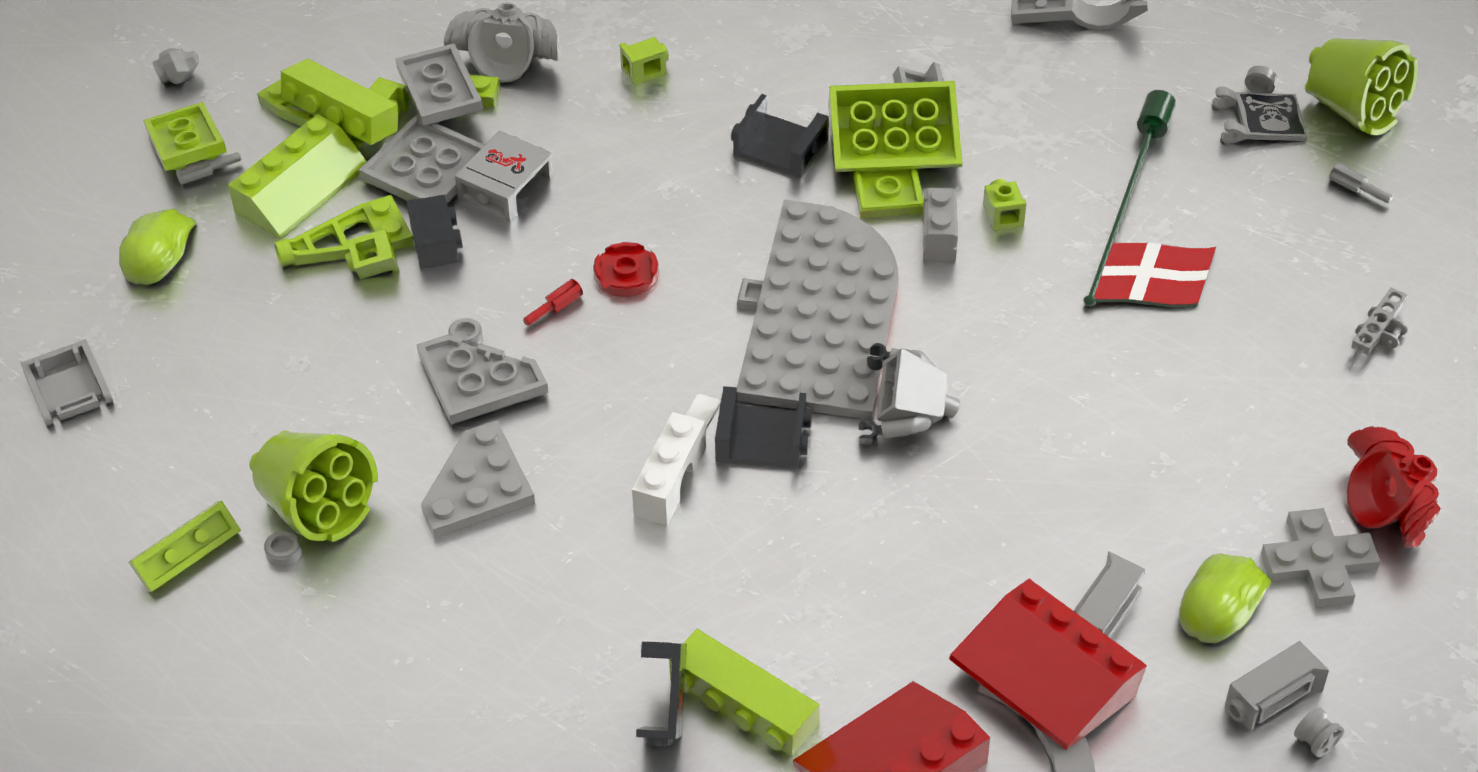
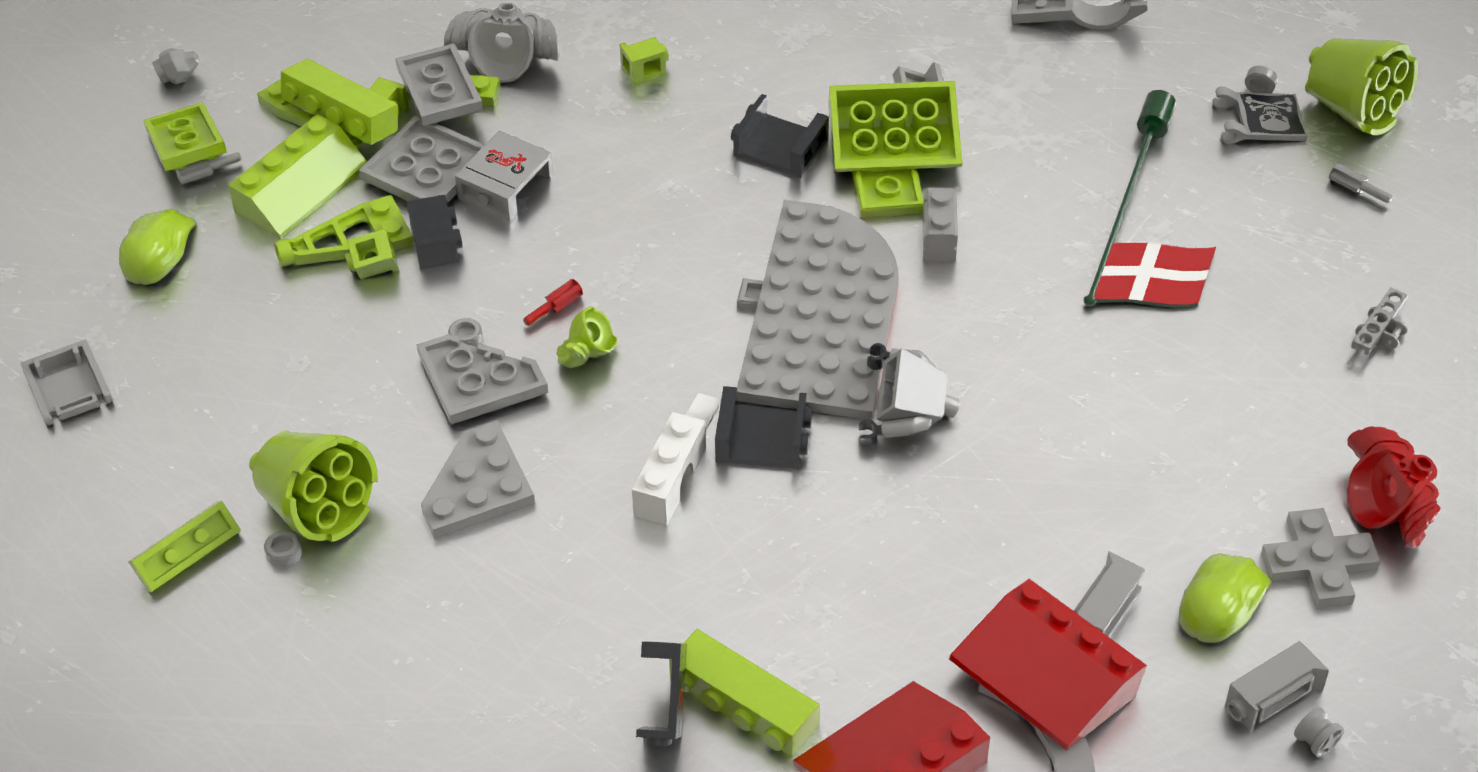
red tile [593,242,659,297] -> none
lime brick [983,179,1027,231] -> none
none -> lime hair [556,306,618,368]

